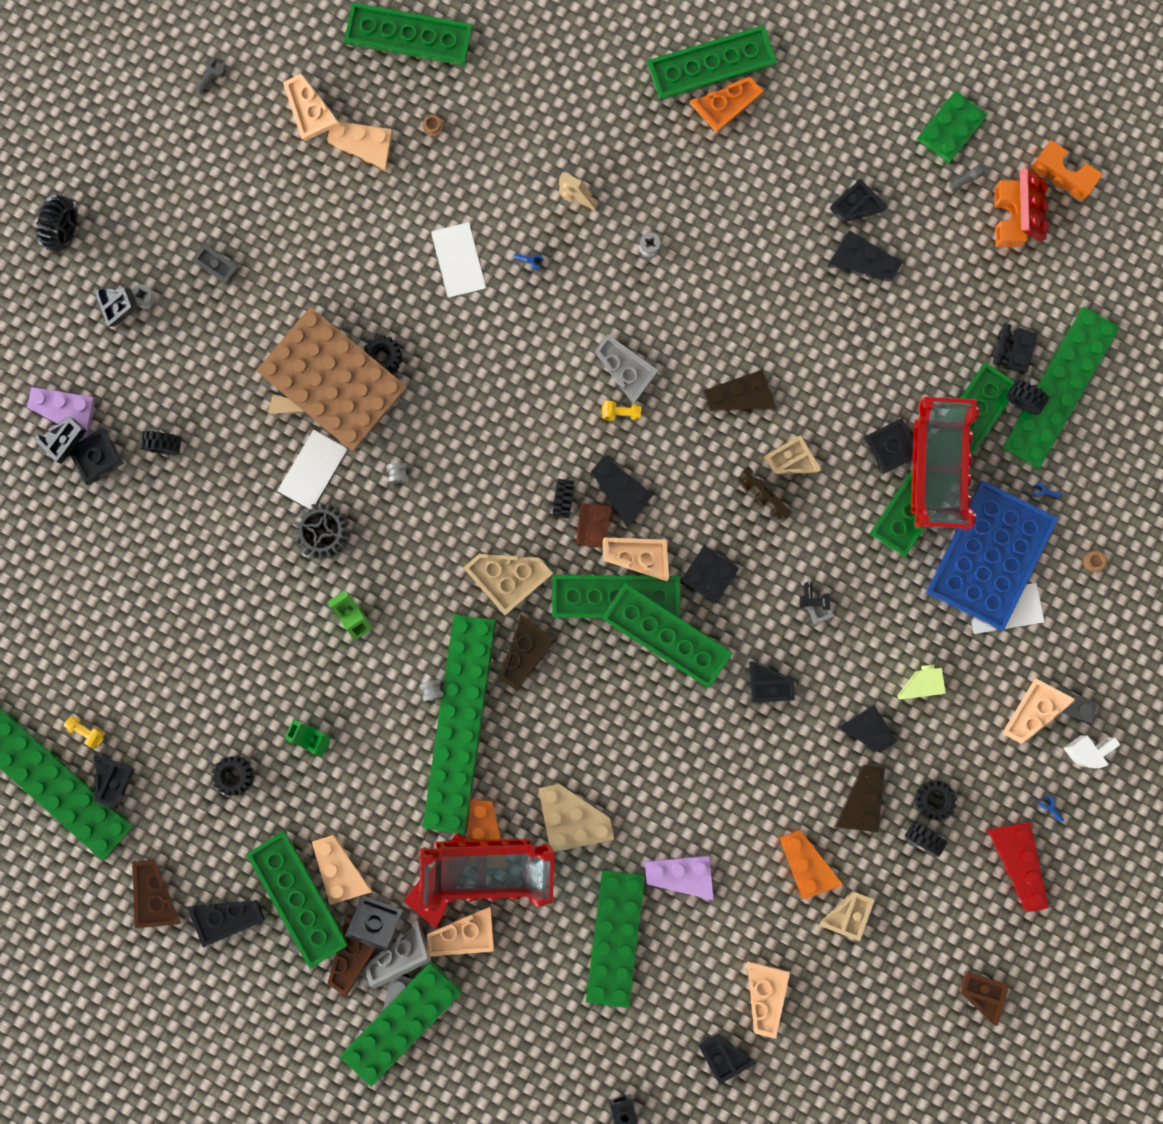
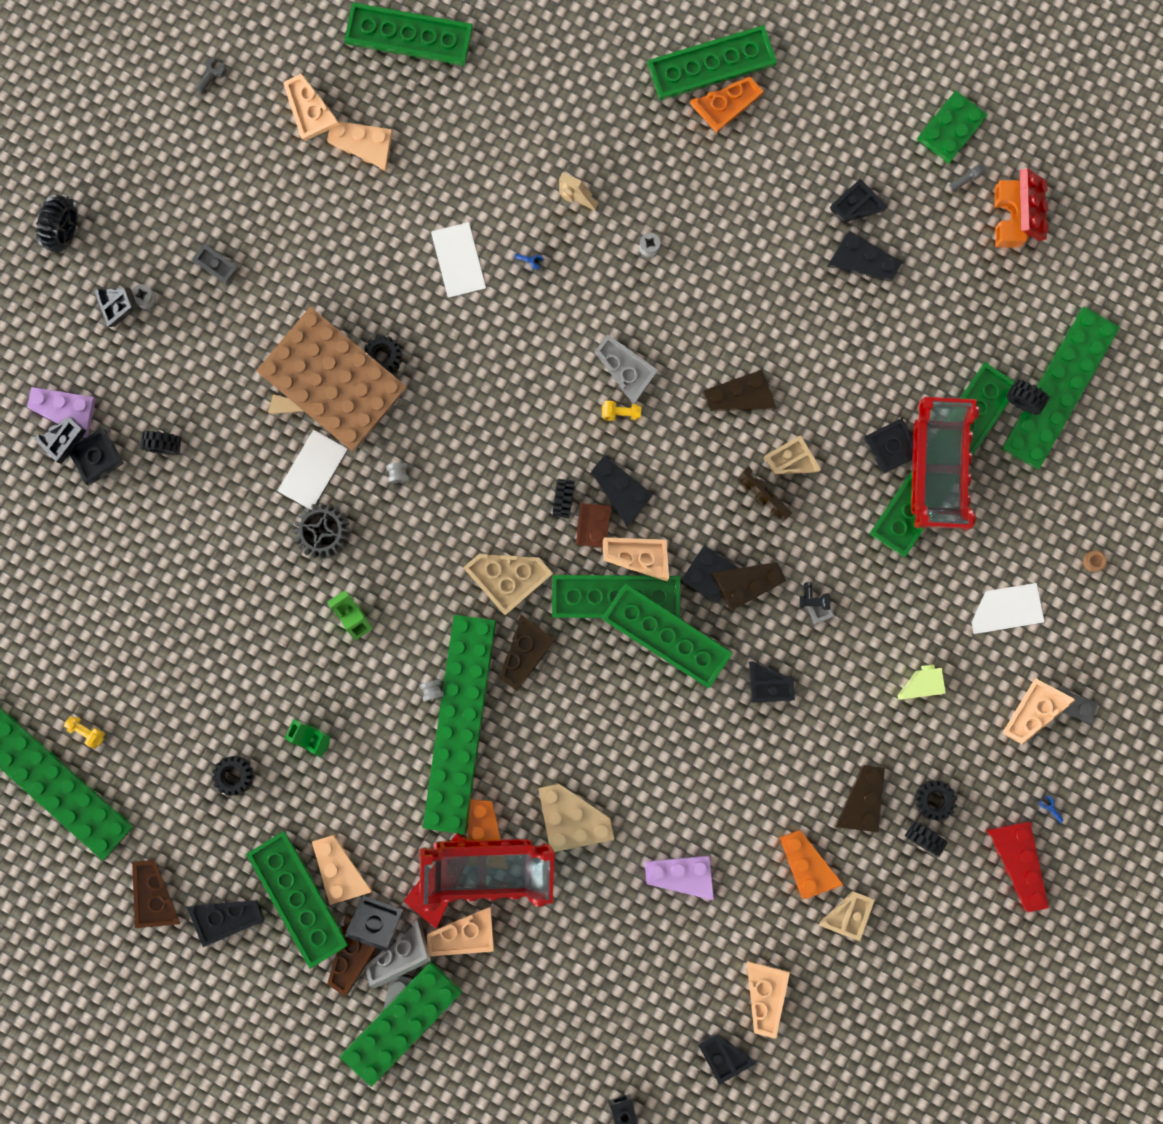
black wing [94,754,135,810] -> none
medium nougat plate [423,115,443,136] -> none
green plate [586,869,645,1008] -> none
black wing [838,705,897,753] -> none
blue plate [925,480,1058,632] -> none
reddish brown wing [959,970,1009,1026] -> none
black plate [993,323,1038,374] -> none
orange arch [1031,140,1103,201] -> none
blue hand [1032,483,1062,498] -> none
white brick [1063,735,1120,768] -> none
none -> dark brown wing [711,562,786,611]

